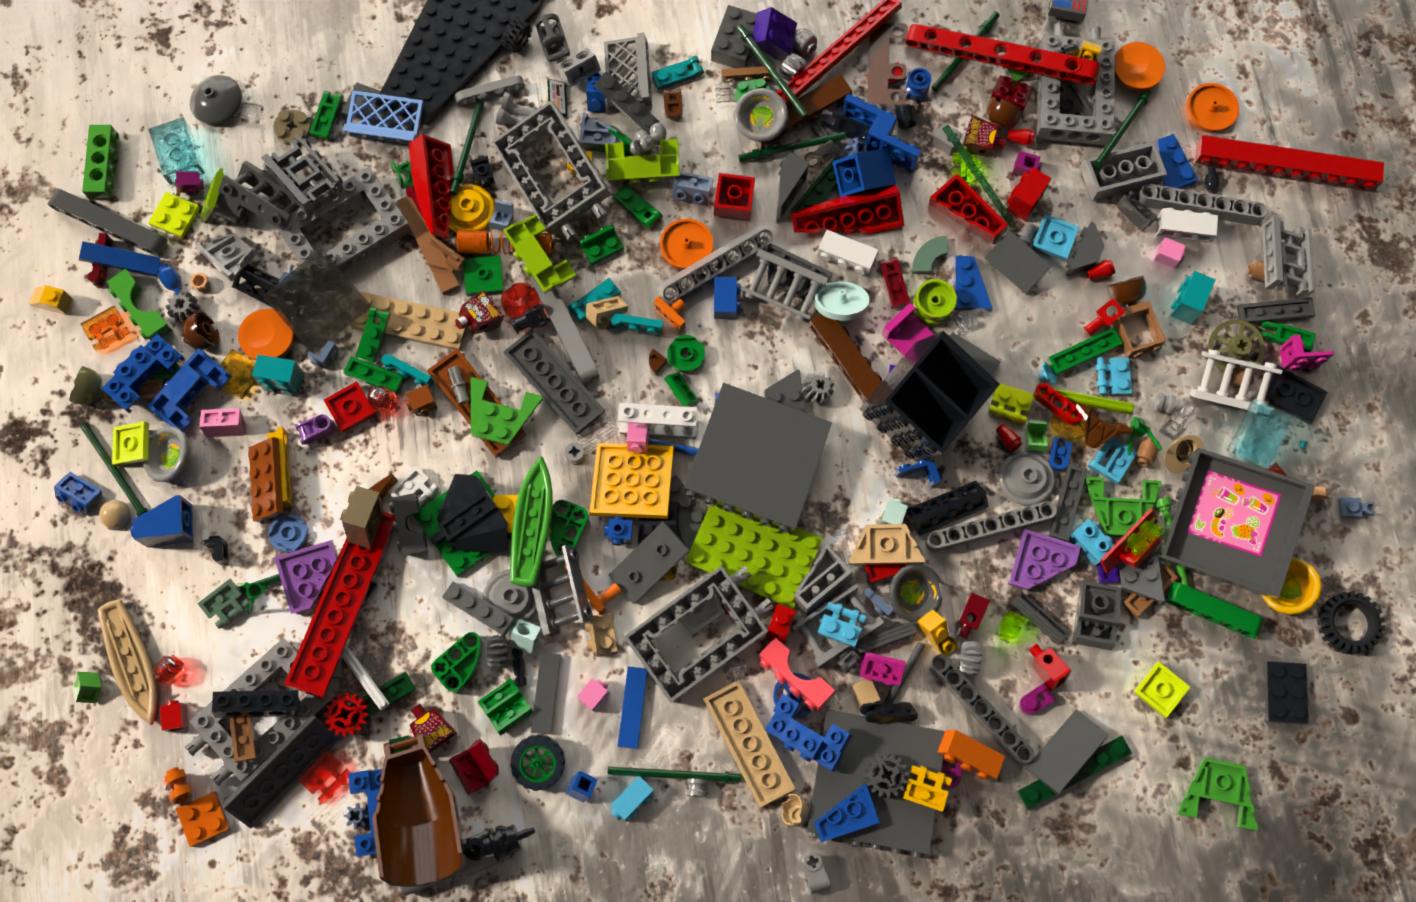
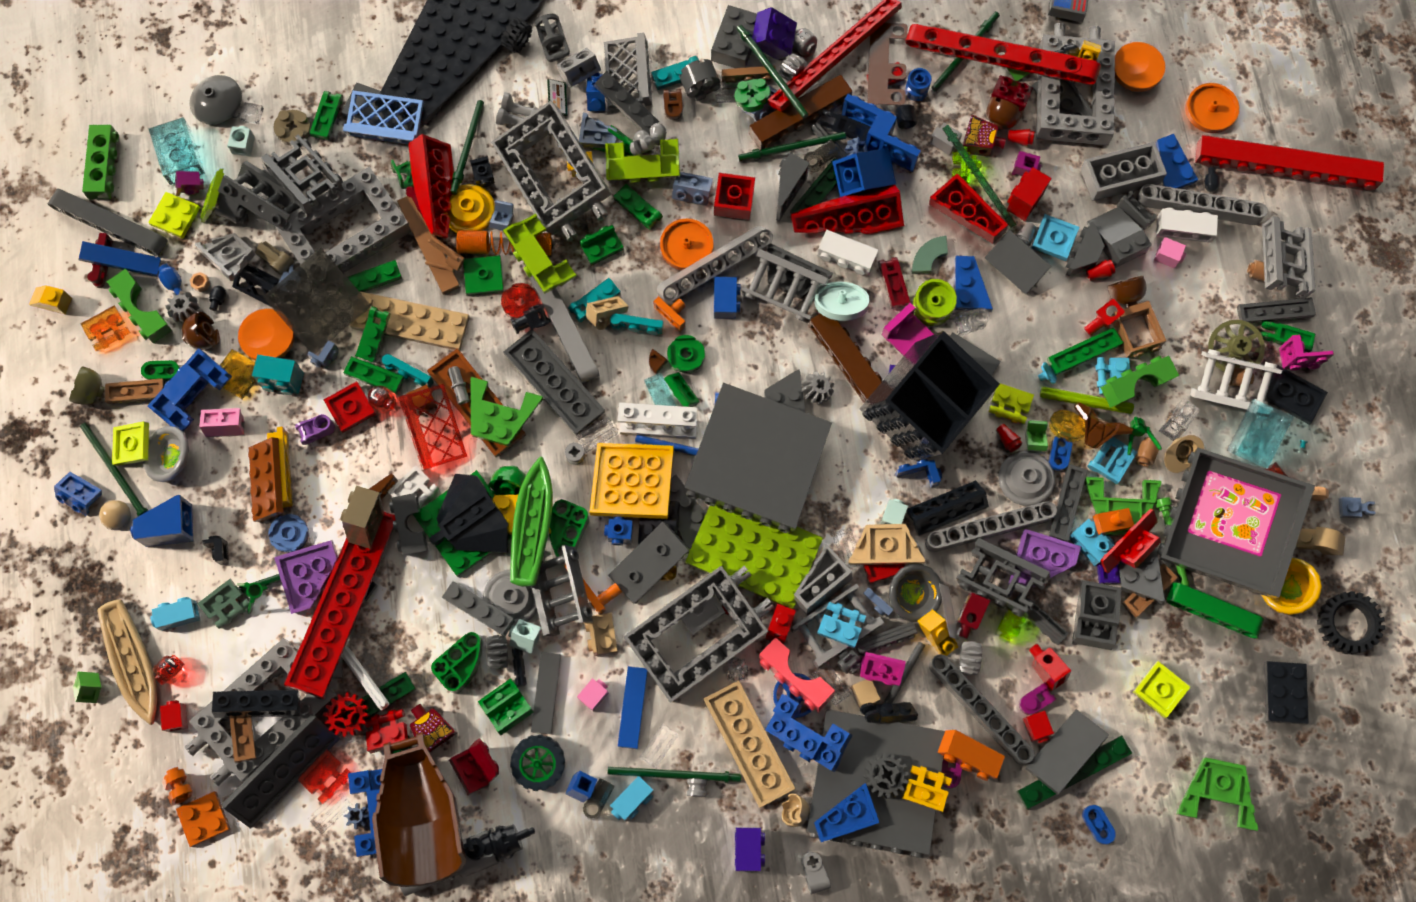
blue bracket [102,334,185,414] -> none
light grey beam [455,75,525,106] -> none
dark red torso [455,290,504,334] -> none
bright pink brick [626,423,650,453] -> none
light grey piece [734,88,788,142] -> none
red beam [1033,383,1083,426] -> none
dark green bar [1094,90,1151,168] -> none
clear neon green hinge [1124,517,1163,555] -> none
light grey wheel [1155,393,1176,414] -> none
teal brick [1170,271,1216,325] -> none
none -> medium azure brick [150,597,200,631]
none -> black cylinder [209,286,226,311]
none -> light aqua brick [227,126,255,157]
none -> dark tan piece [255,241,295,276]
none -> green plate [342,260,402,297]
none -> red plate [365,709,408,754]
none -> clear red fence [398,384,467,471]
none -> green cylinder [488,466,526,495]
none -> clear smoke piece [583,778,615,820]
none -> clear light blue tile [644,373,676,406]
none -> dark grey brick [679,59,721,101]
none -> dark purple brick [735,828,765,871]
none -> dark grey fence [956,538,1051,618]
none -> red brick [1023,710,1054,743]
none -> blue plate [1082,805,1116,844]
none -> dark grey slope [1087,207,1152,268]
none -> orange tile [1093,508,1134,535]
none -> bright green arch [1100,356,1179,408]
none -> tan brick [1296,527,1346,556]

